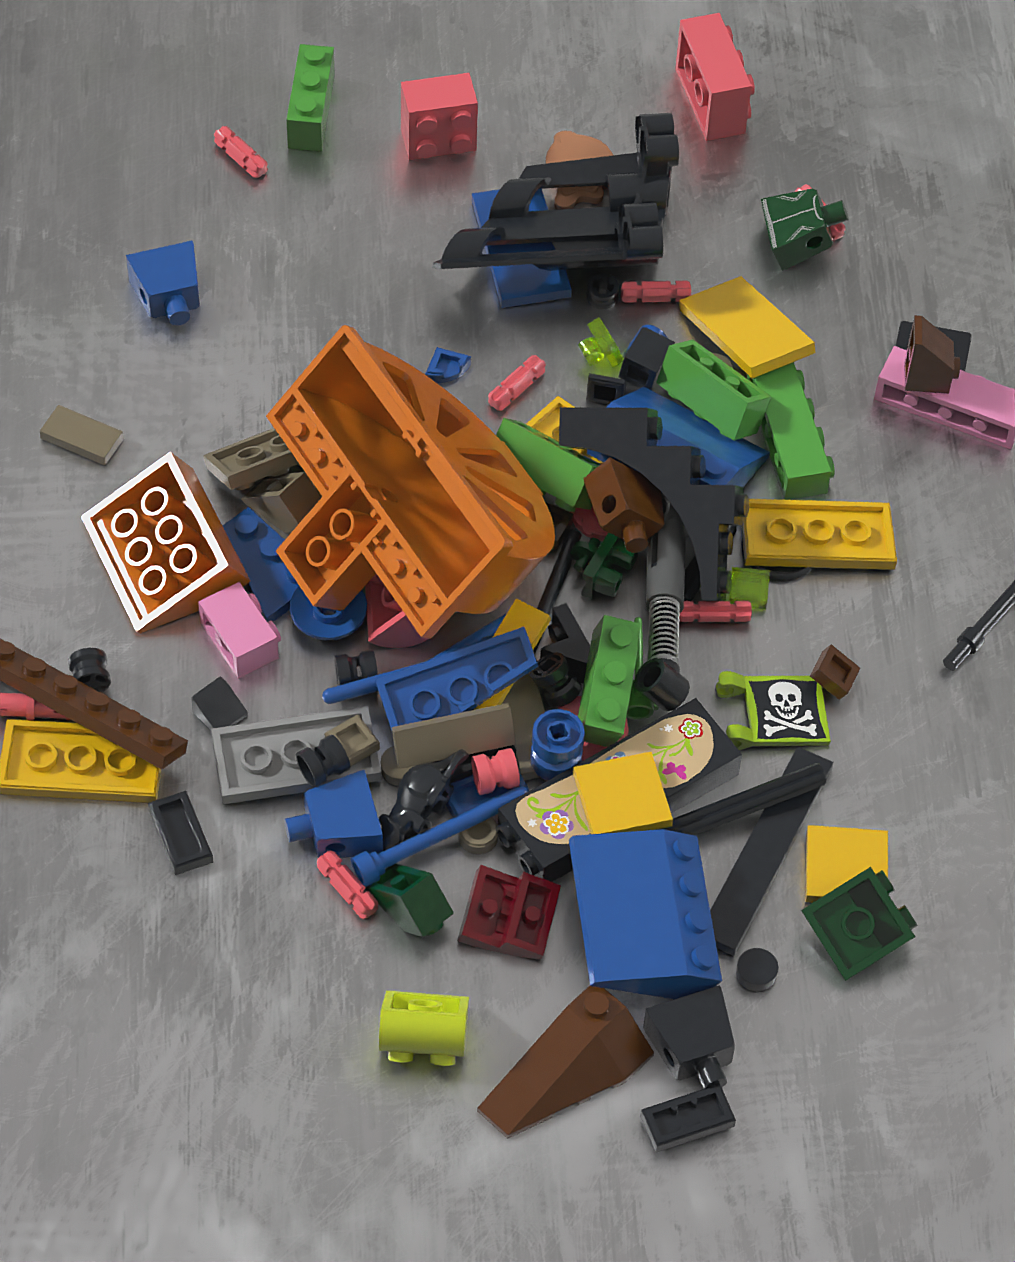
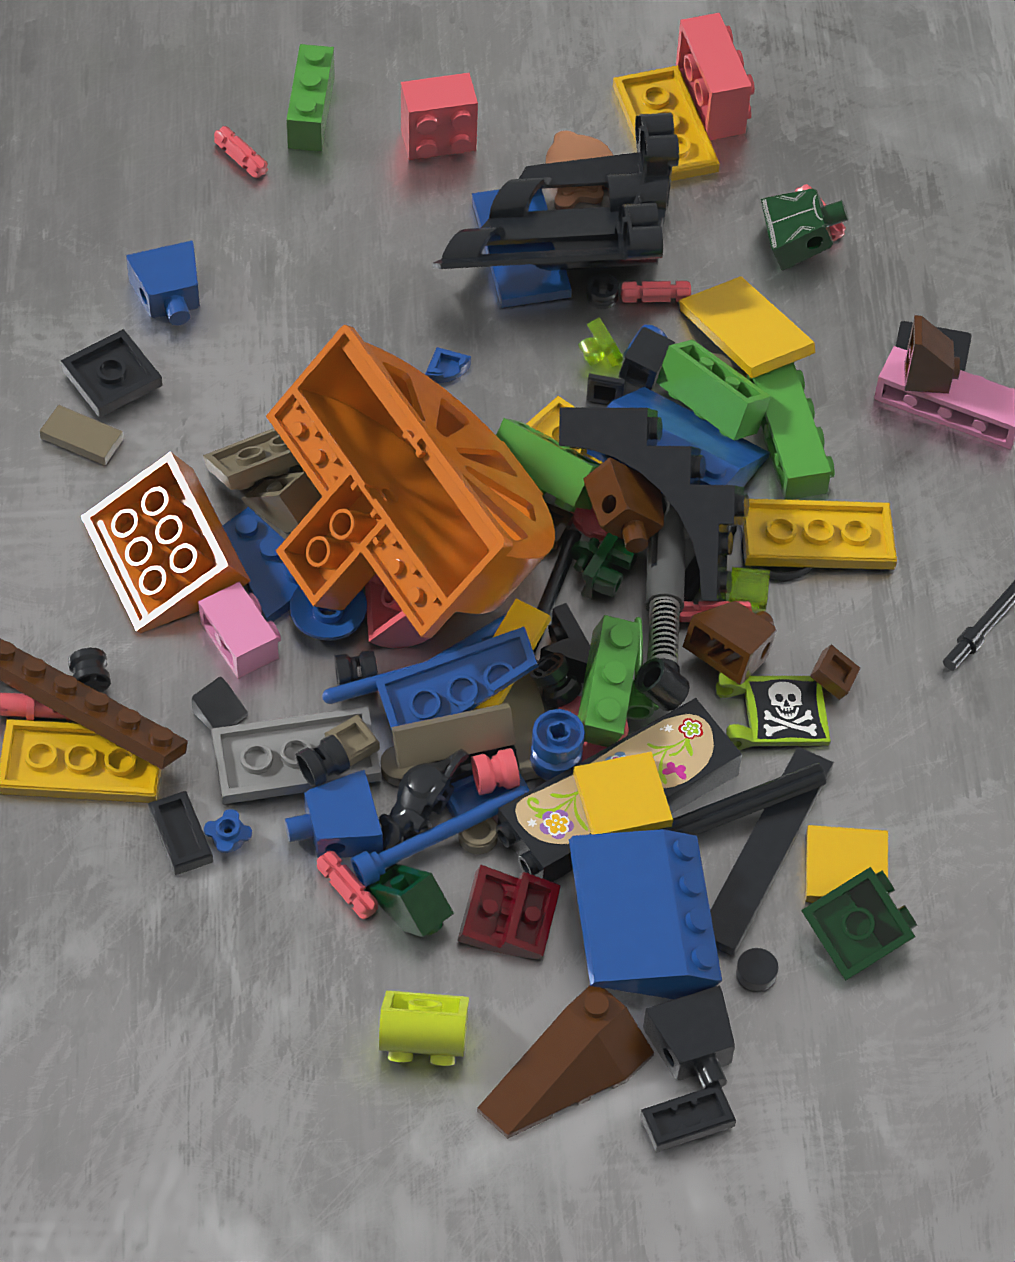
coral axle [488,355,546,411] -> none
none -> black plate [60,329,163,418]
none -> blue plate [204,809,252,853]
none -> yellow tile [613,65,720,181]
none -> reddish brown torso [682,601,777,685]

